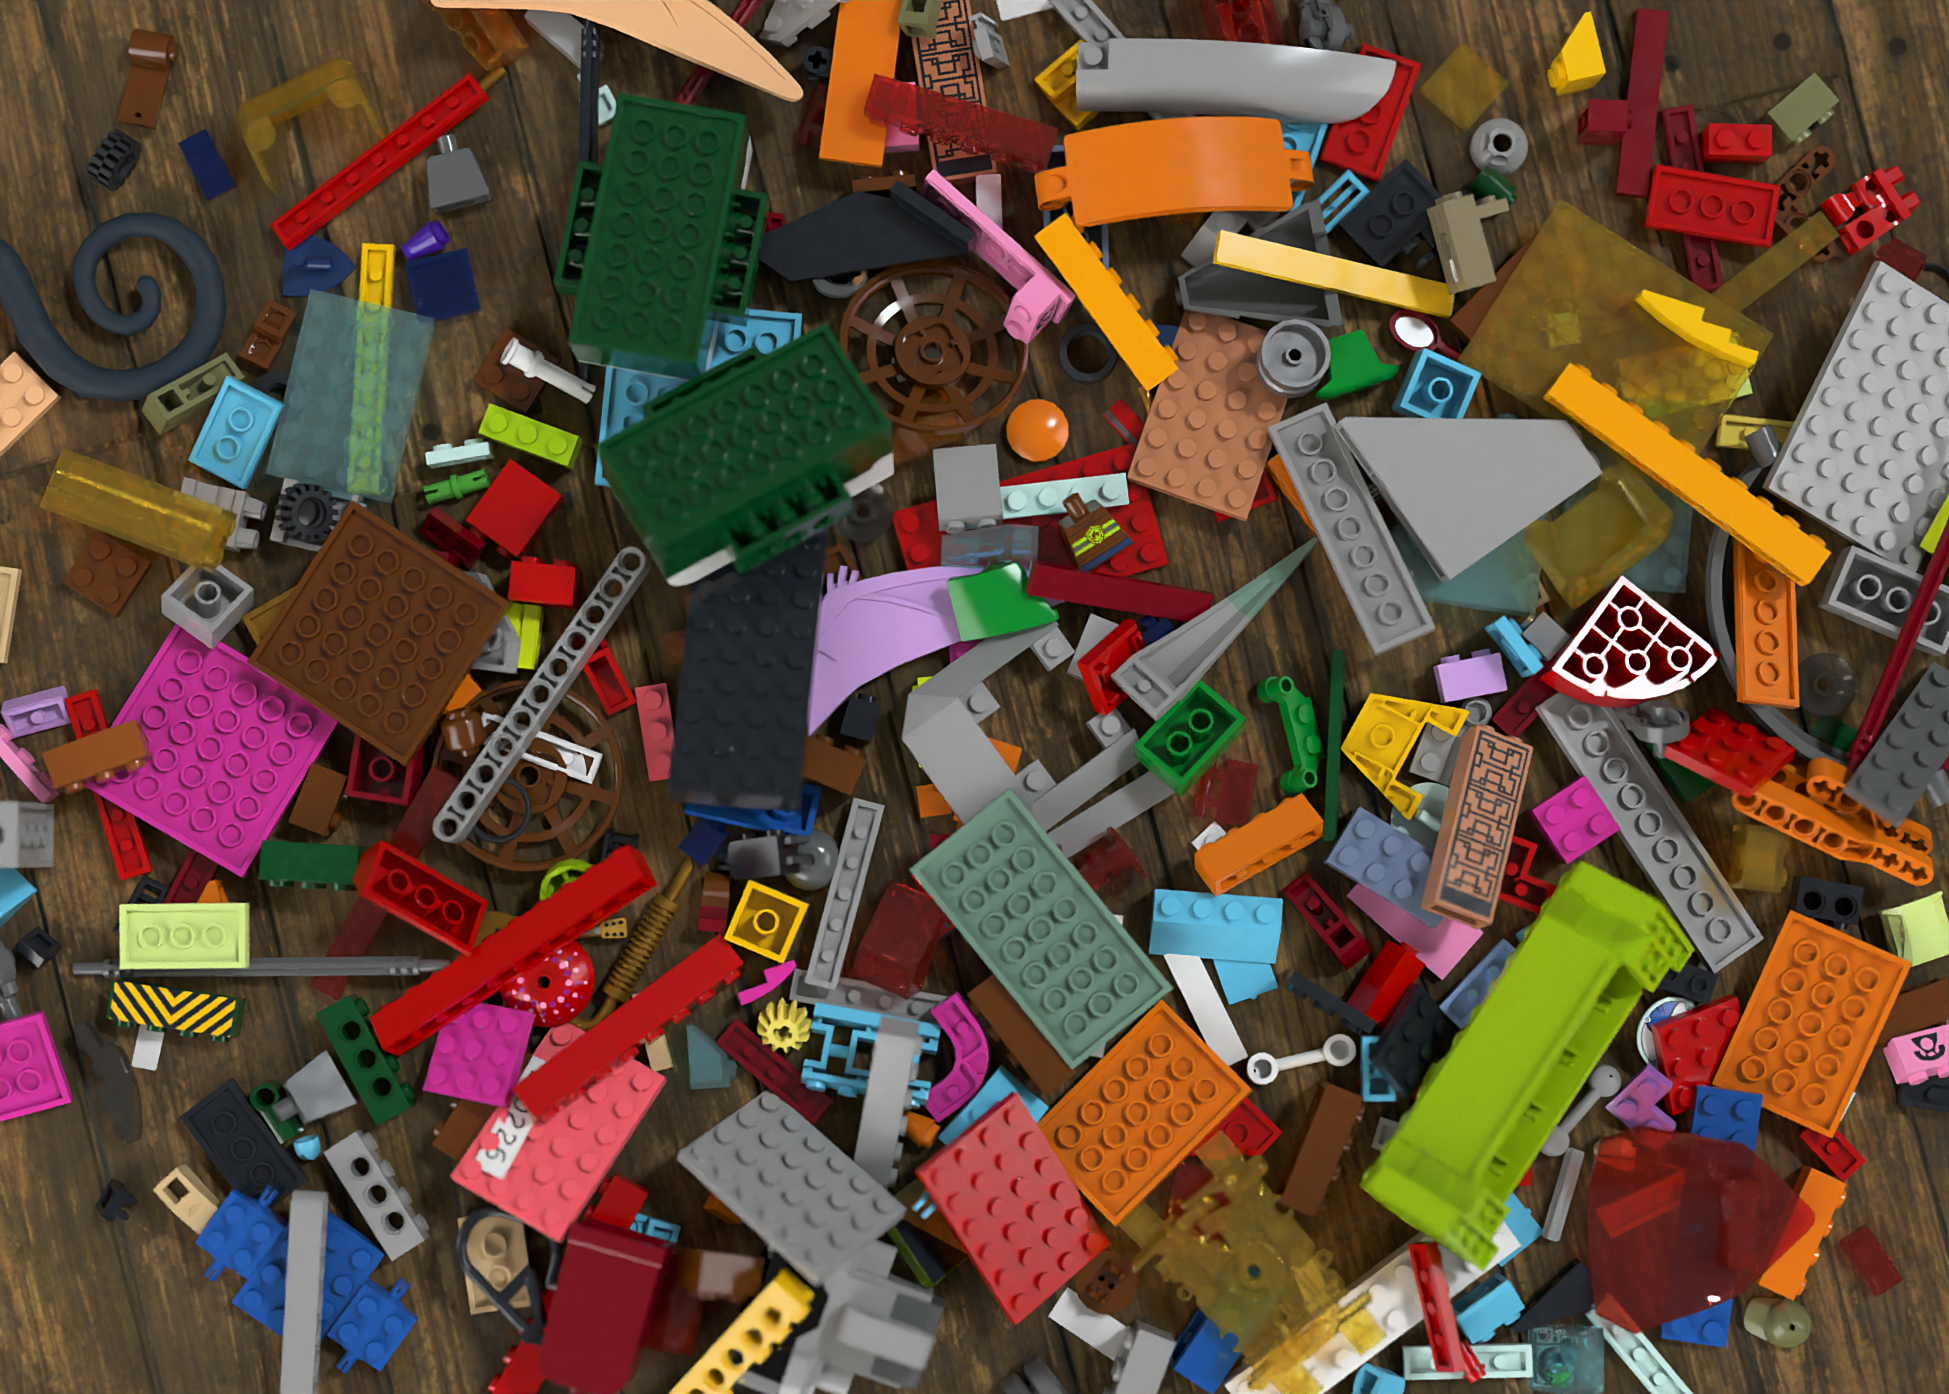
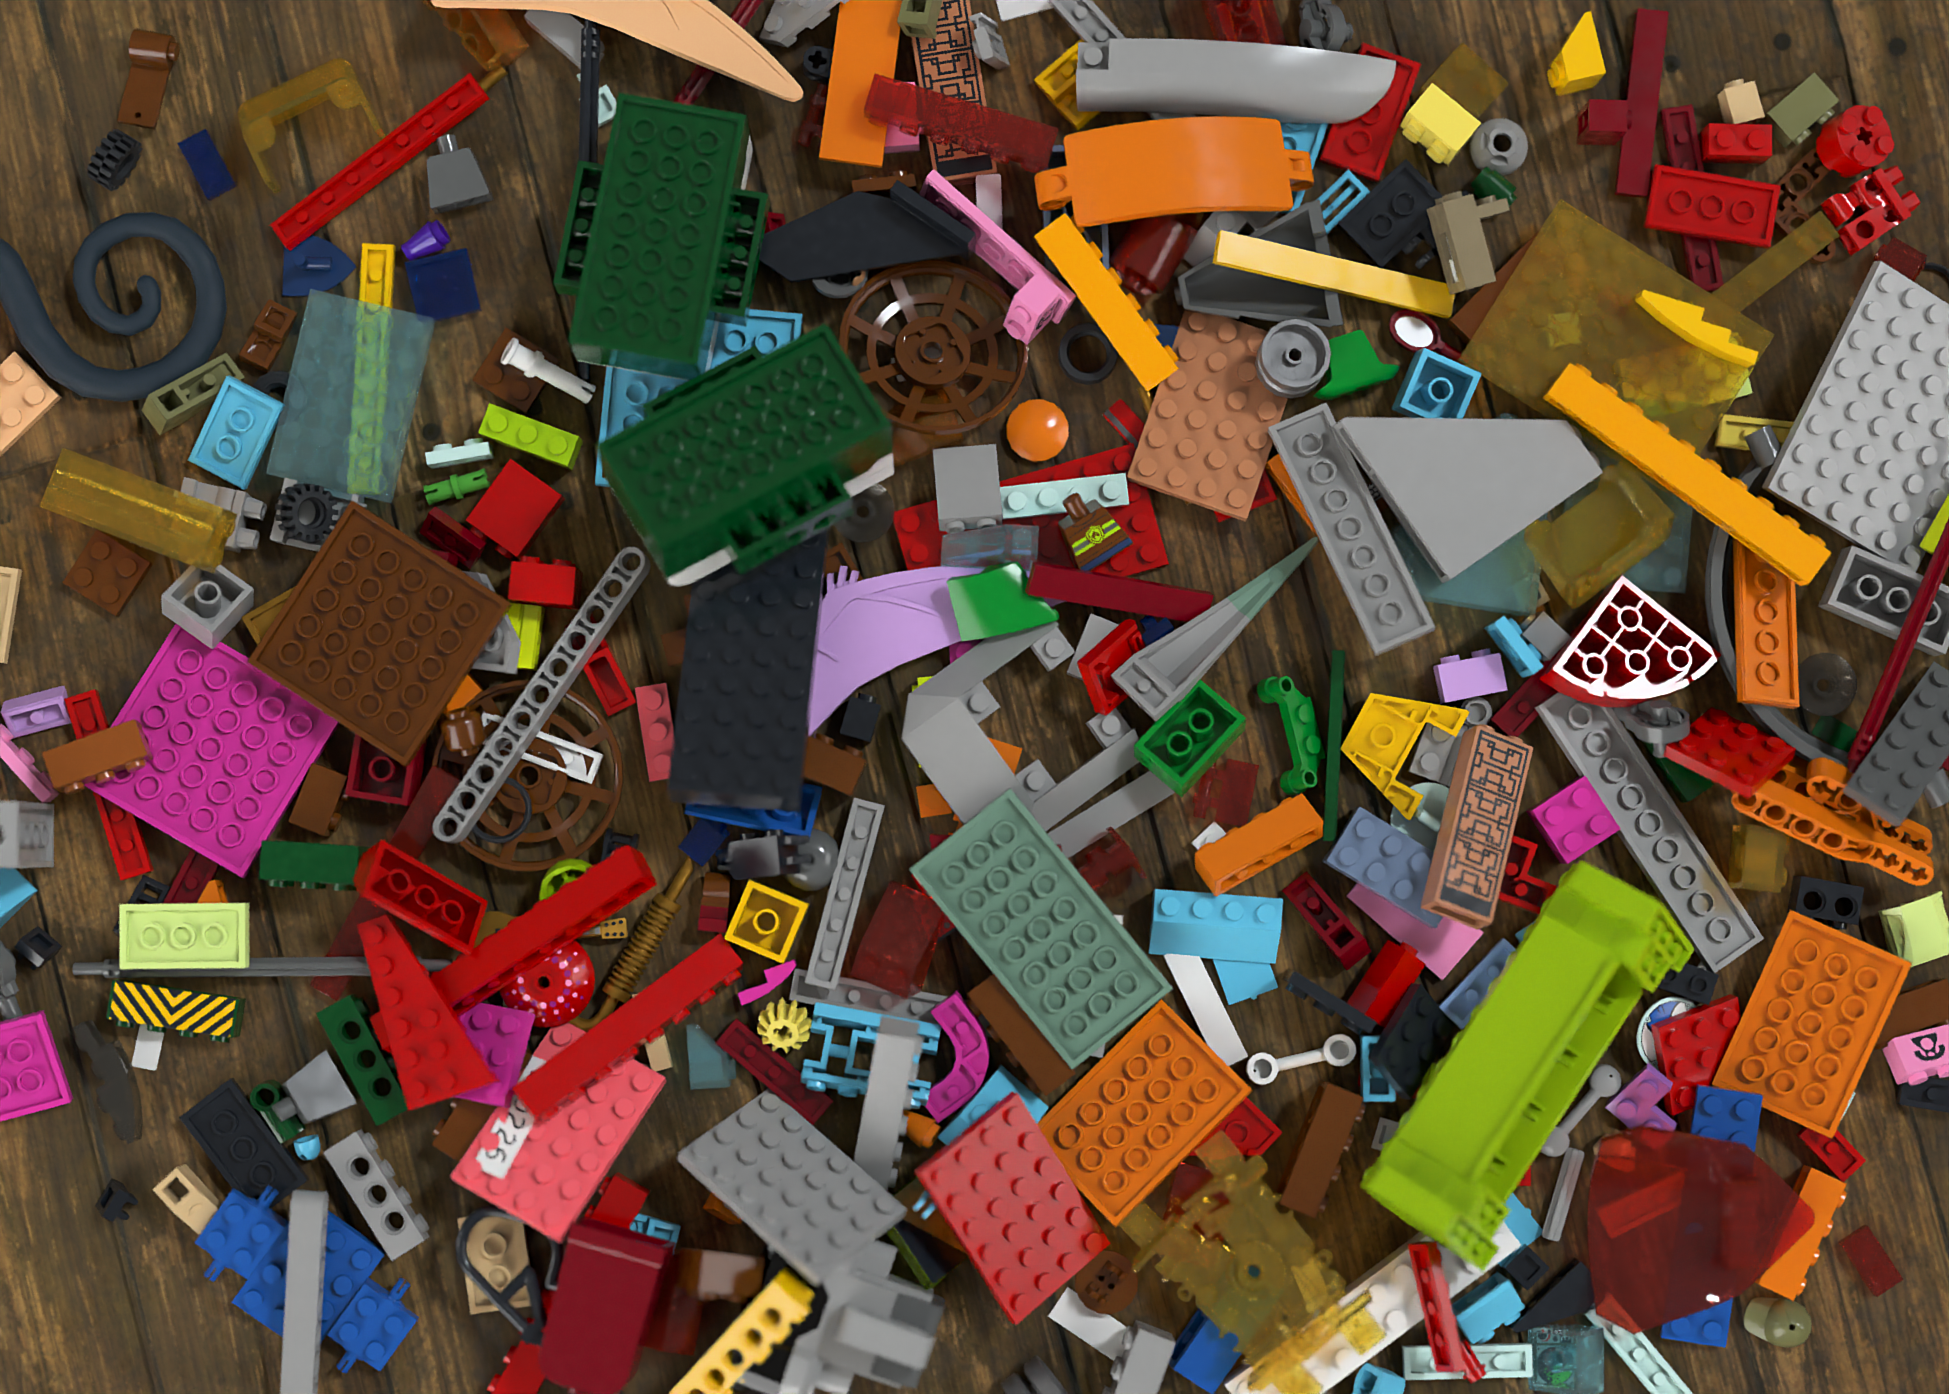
none -> red wing [357,915,501,1110]
none -> clear red cylinder [1109,214,1198,294]
none -> light yellow brick [1399,83,1481,166]
none -> black plate [1503,1244,1550,1291]
none -> tan brick [1717,79,1765,124]
none -> red brick [1816,105,1895,178]

